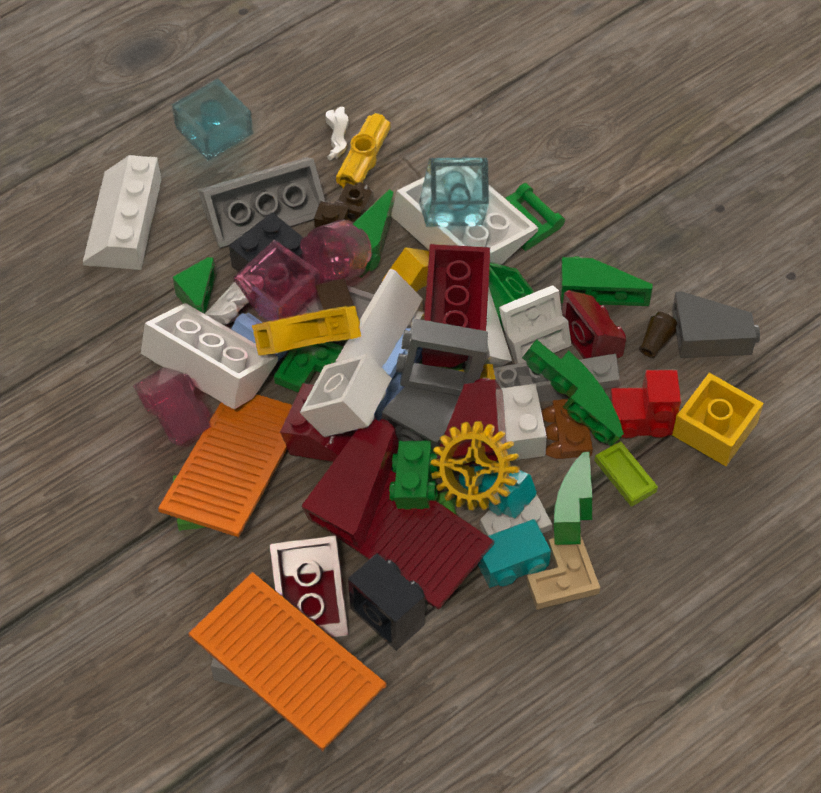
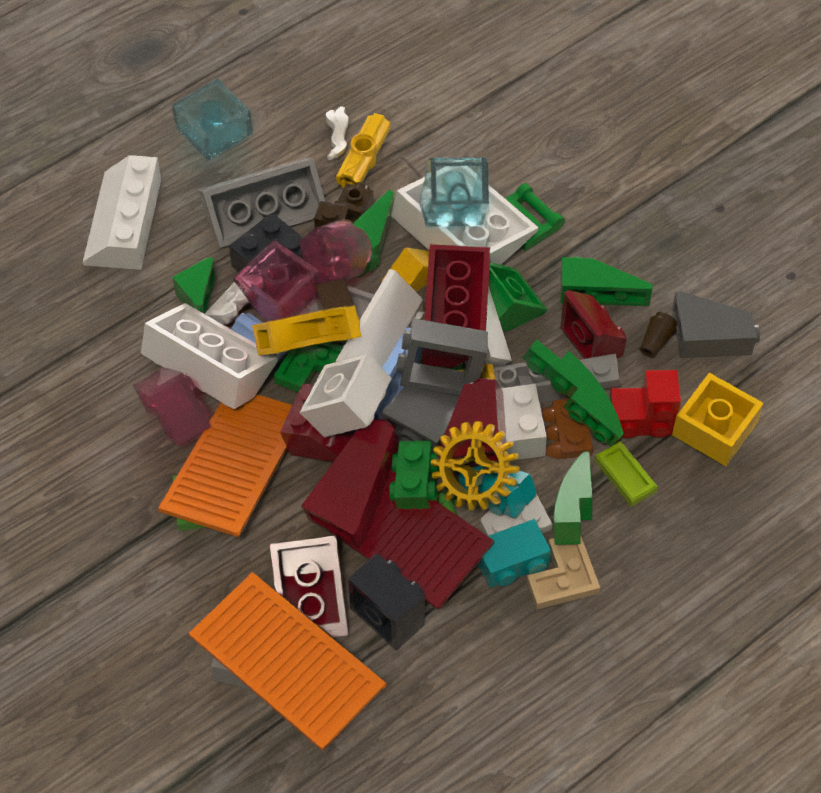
white slope [499,285,572,364] -> none

